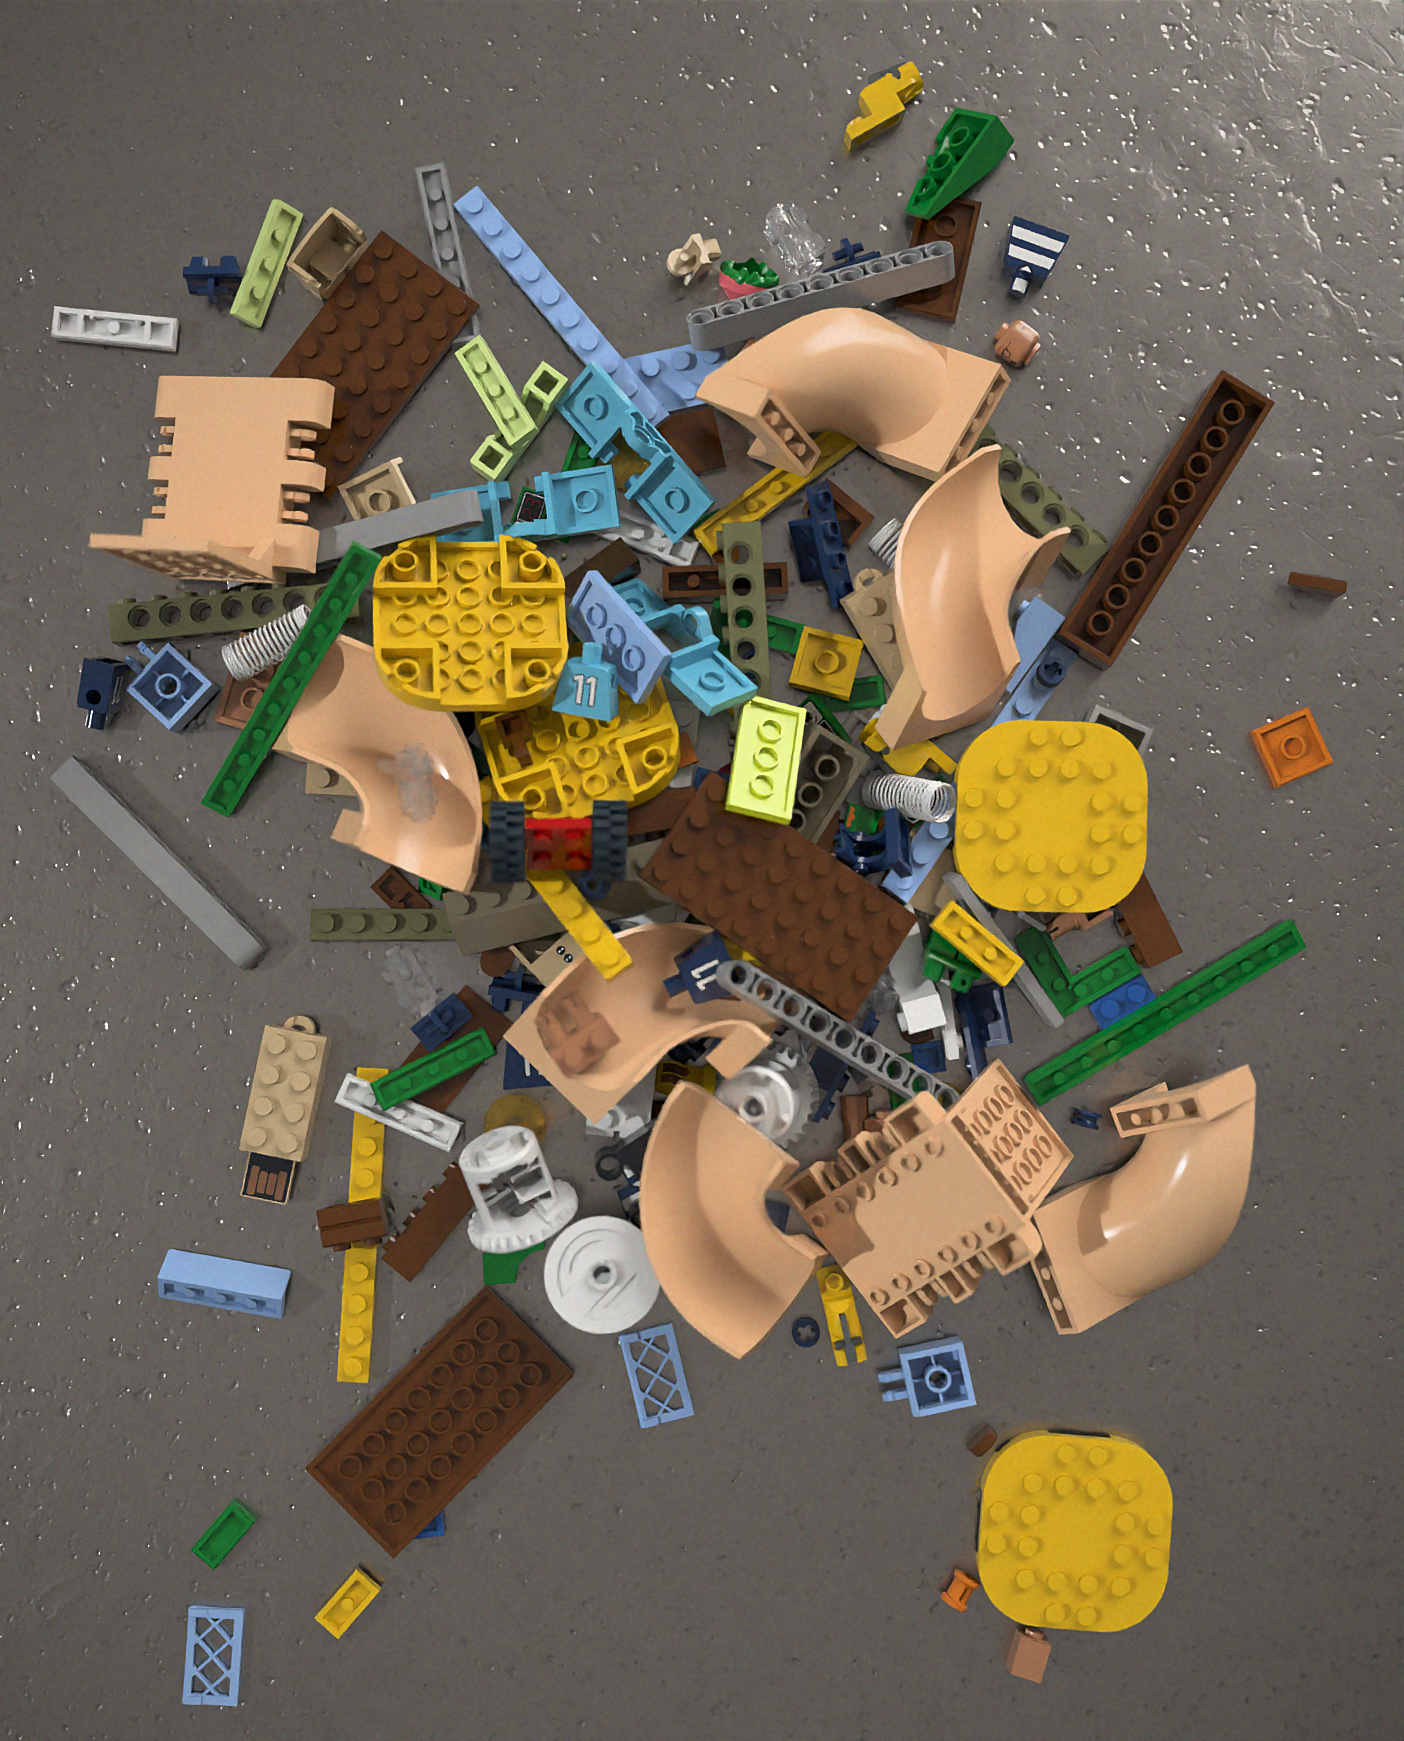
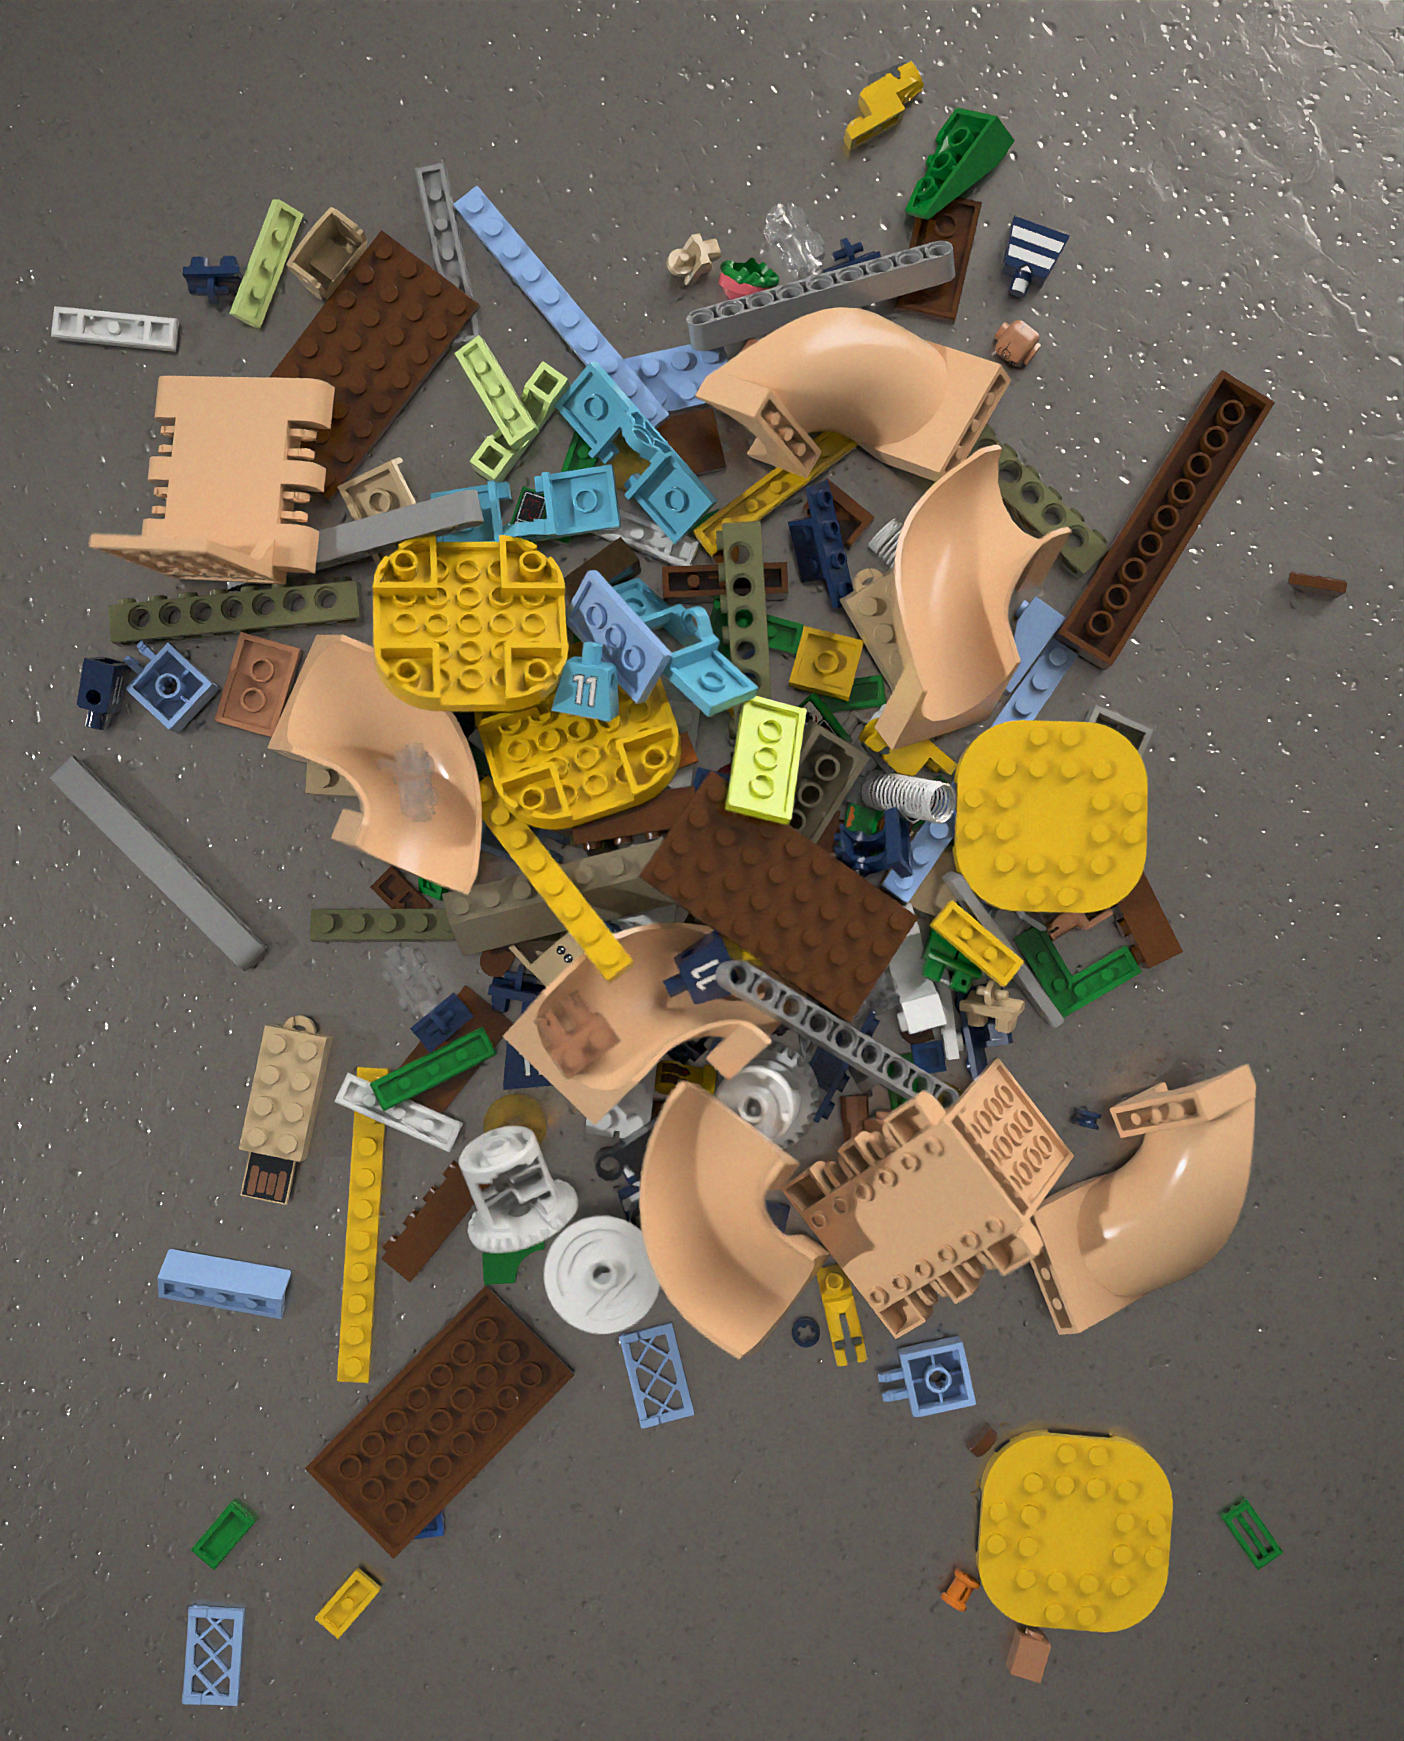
green plate [200,540,382,818] -> none
white piece [222,605,311,682] -> none
reddish brown brick [316,1196,390,1252] -> none
black plate [490,800,627,883] -> none
reddish brown plate [494,708,535,768] -> none
dark blue plate [578,869,610,901] -> none
green plate [1023,919,1307,1107] -> none
dark blue bush [1036,656,1067,688] -> none
blue plate [1087,973,1156,1030] -> none
orange tile [1249,707,1334,788] -> none
none -> tan hips [960,979,1025,1033]
none -> green tile [1219,1498,1284,1570]

